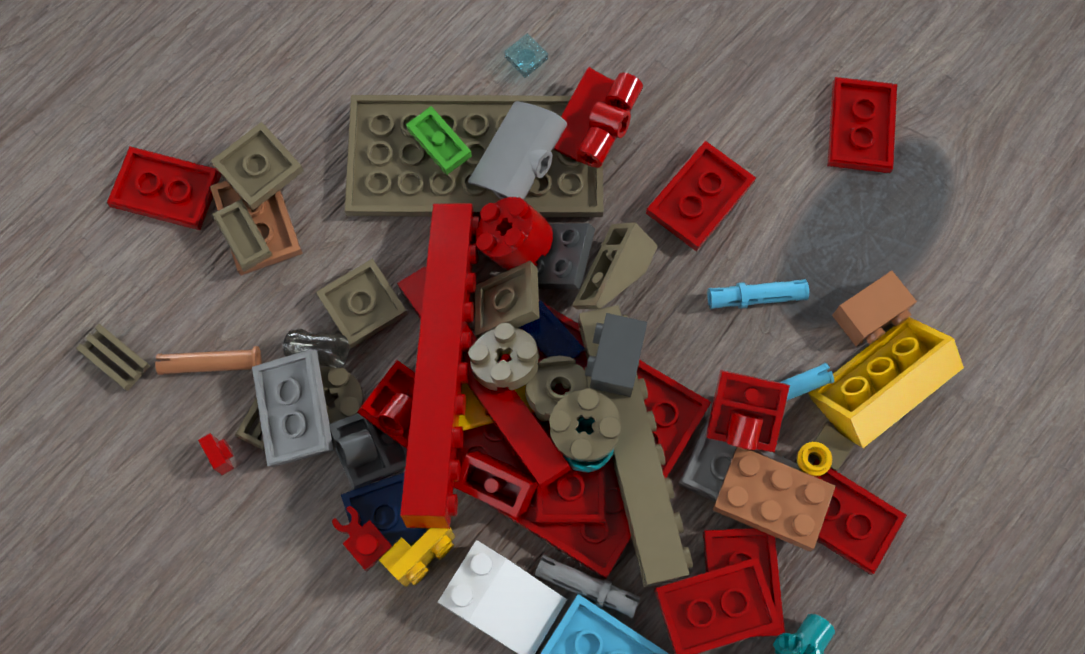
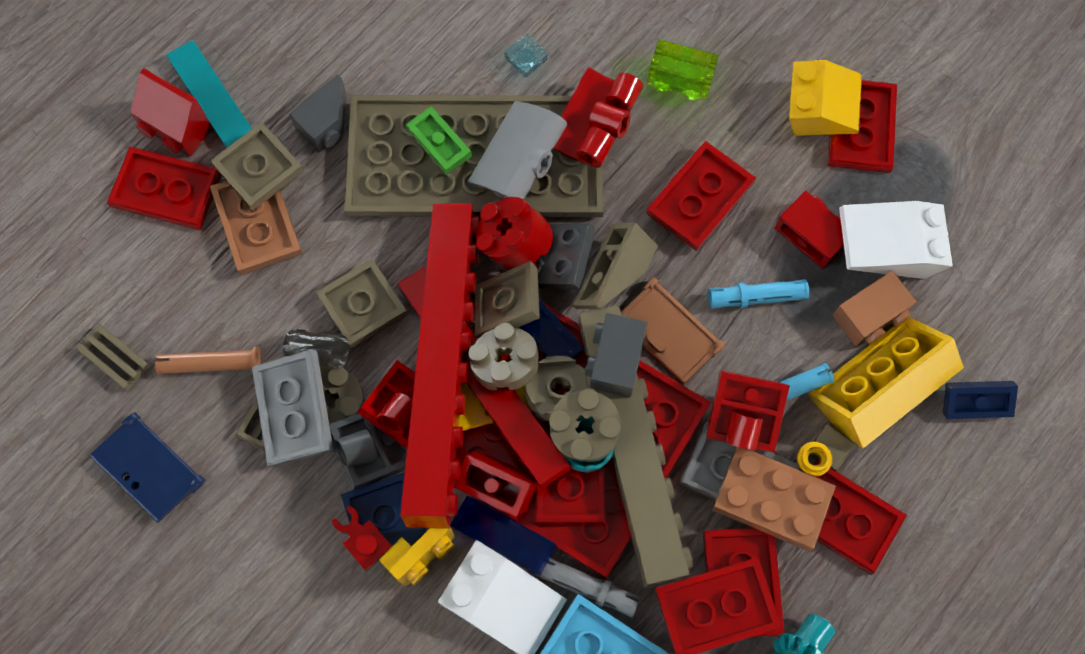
red plate [198,433,234,475] -> none
dark tan tile [212,199,273,272] -> none
none -> dark blue door [89,412,206,523]
none -> slope [130,68,213,157]
none -> teal tile [166,40,252,148]
none -> dark grey slope [289,74,346,153]
none -> clear blue tile [450,496,557,577]
none -> nougat door [621,277,726,385]
none -> clear neon green brick [647,39,719,100]
none -> red brick [774,190,844,270]
none -> yellow slope [789,60,862,136]
none -> white slope [839,201,953,279]
none -> dark blue plate [943,381,1018,419]

